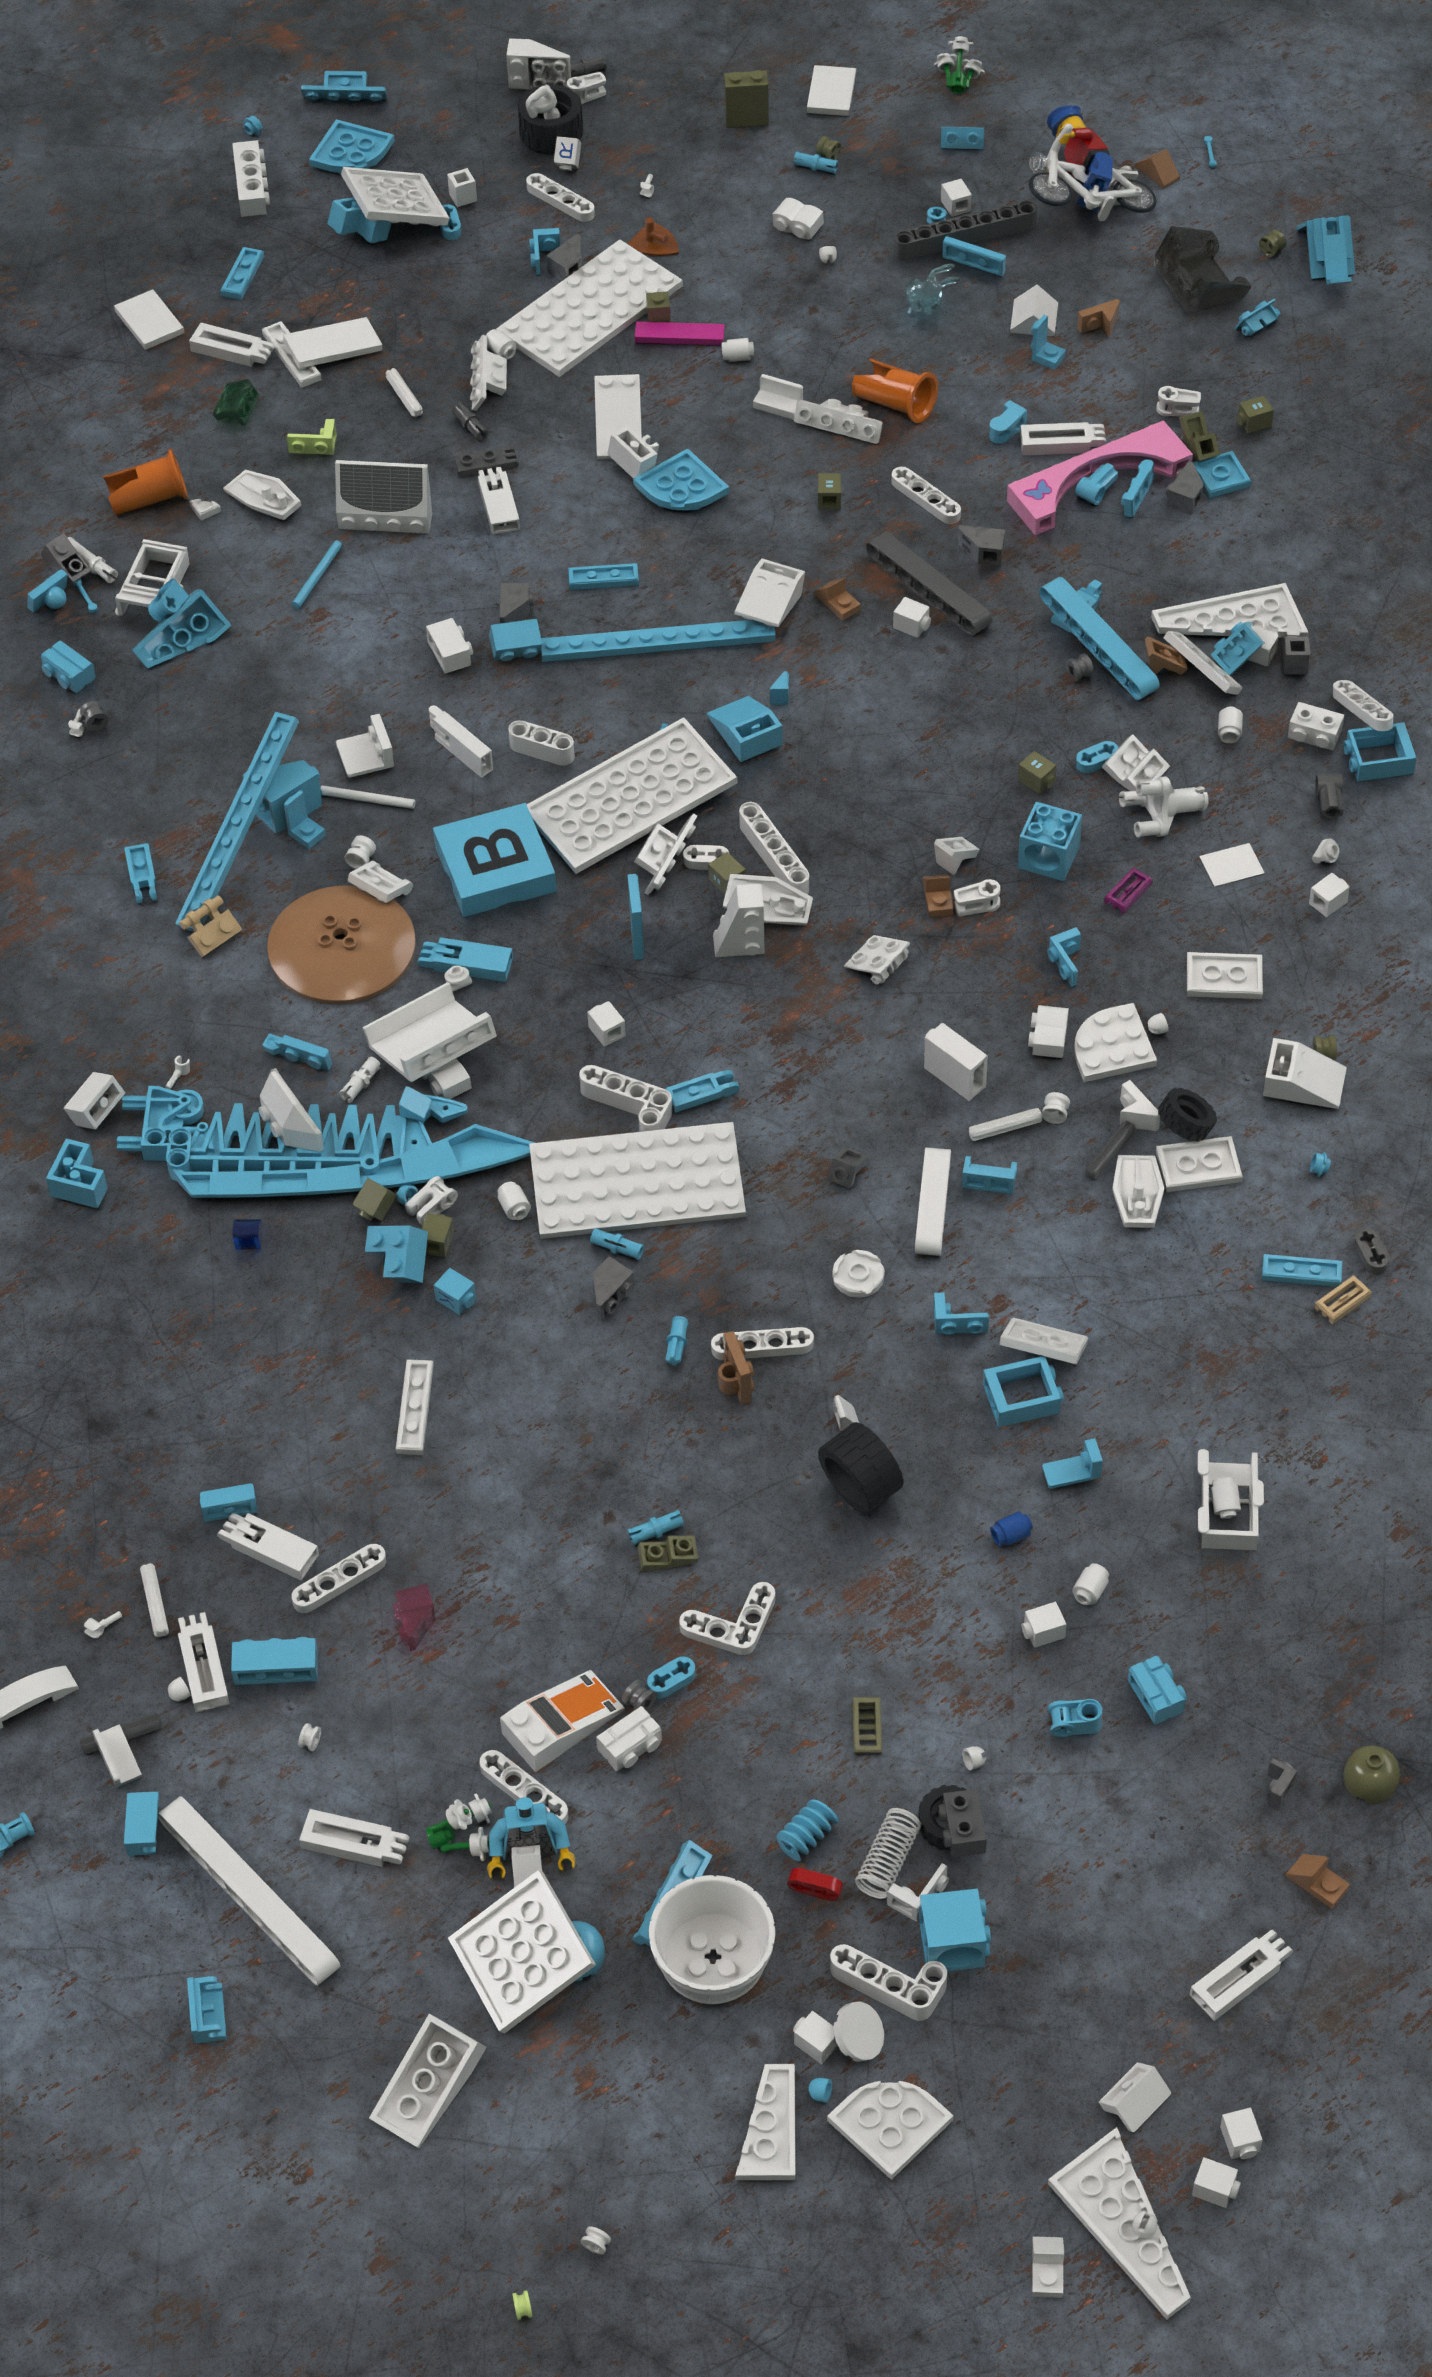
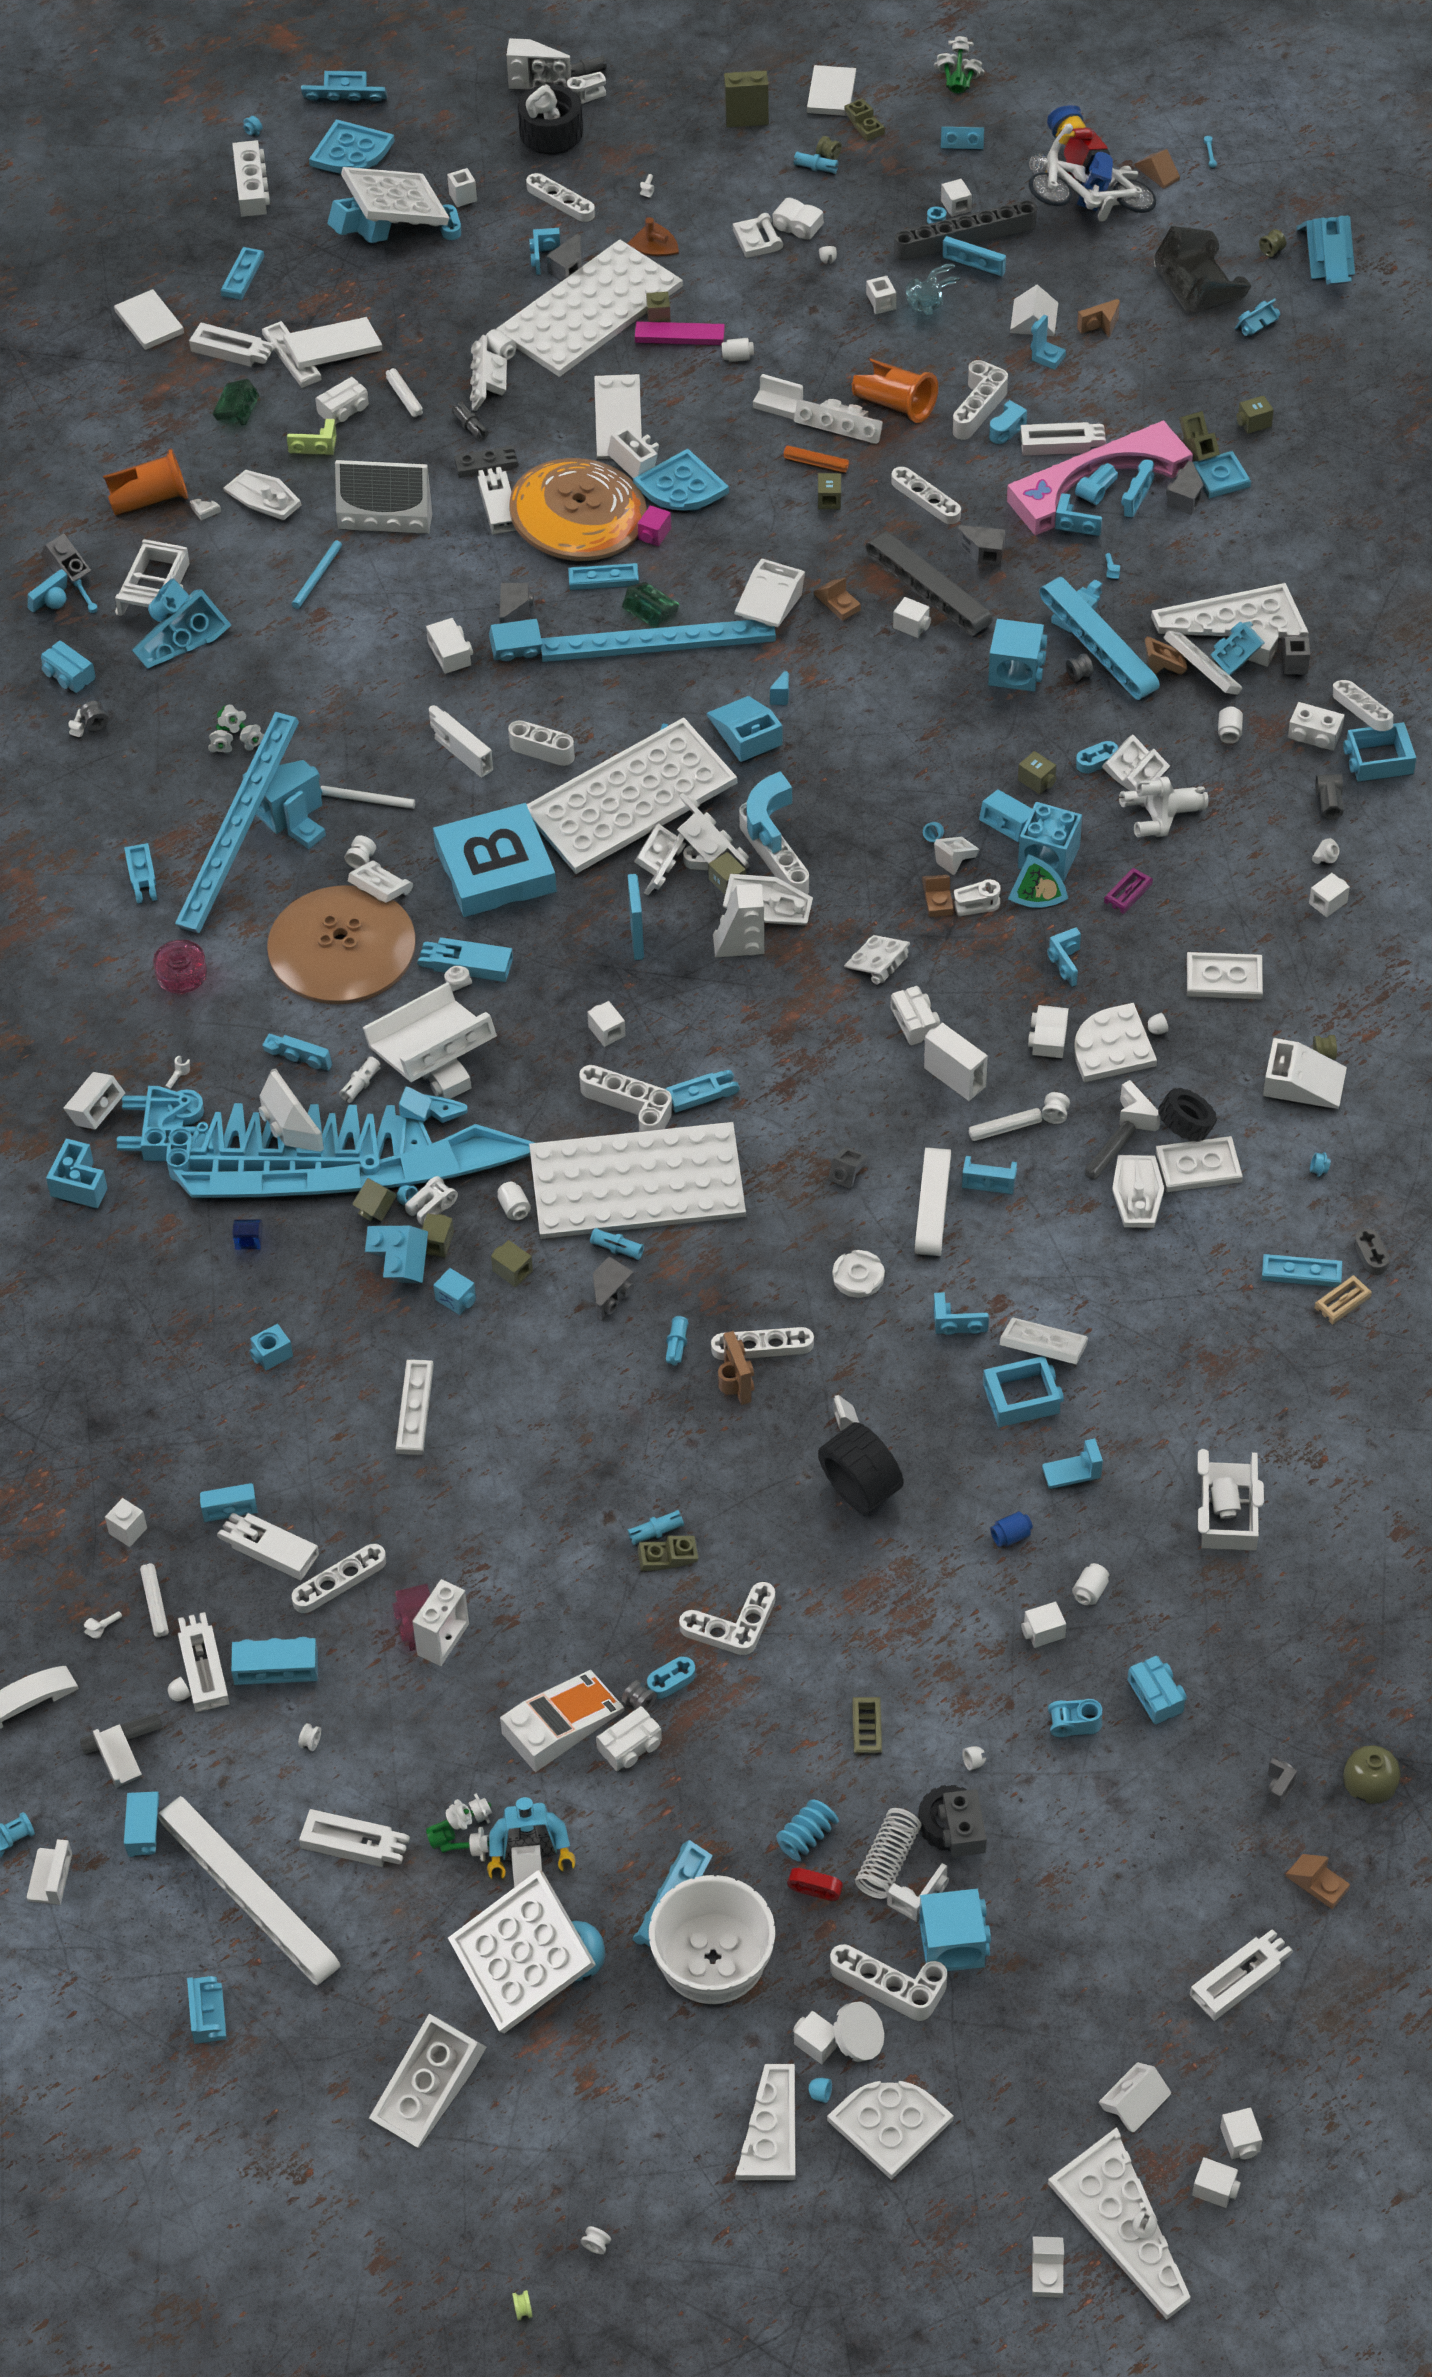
white pin [68,537,118,583] -> none
tan plate [179,895,242,958] -> none
white bracket [336,714,394,778] -> none
white beam [480,1750,568,1824] -> none
white brick [554,136,581,171] -> none
white piece [1156,386,1201,417] -> none
white sticker [1199,843,1264,886] -> none
none -> white panel [27,1839,72,1905]
none -> white brick [105,1498,147,1547]
none -> clear pink wheel [153,939,207,993]
none -> white plant [208,705,264,753]
none -> medium azure brick [249,1323,293,1371]
none -> white brick [315,377,369,425]
none -> white window [412,1579,469,1666]
none -> olive brick [491,1240,533,1288]
none -> dish [509,458,647,561]
none -> clear green bracket [622,582,679,628]
none -> dark pink brick [638,505,671,546]
none -> white bracket [677,793,749,869]
none -> white plate [733,213,783,258]
none -> medium azure arch [747,771,792,853]
none -> orange axle [784,445,849,473]
none -> olive slope [844,99,885,141]
none -> white brick [866,276,896,314]
none -> white brick [891,986,940,1045]
none -> medium azure hinge [923,822,944,842]
none -> white beam [953,360,1008,440]
none -> medium azure hinge [979,790,1032,842]
none -> medium azure brick [988,619,1047,692]
none -> shield [1008,854,1068,908]
none -> medium azure bracket [1055,493,1102,536]
none -> medium azure hand [1105,553,1120,579]

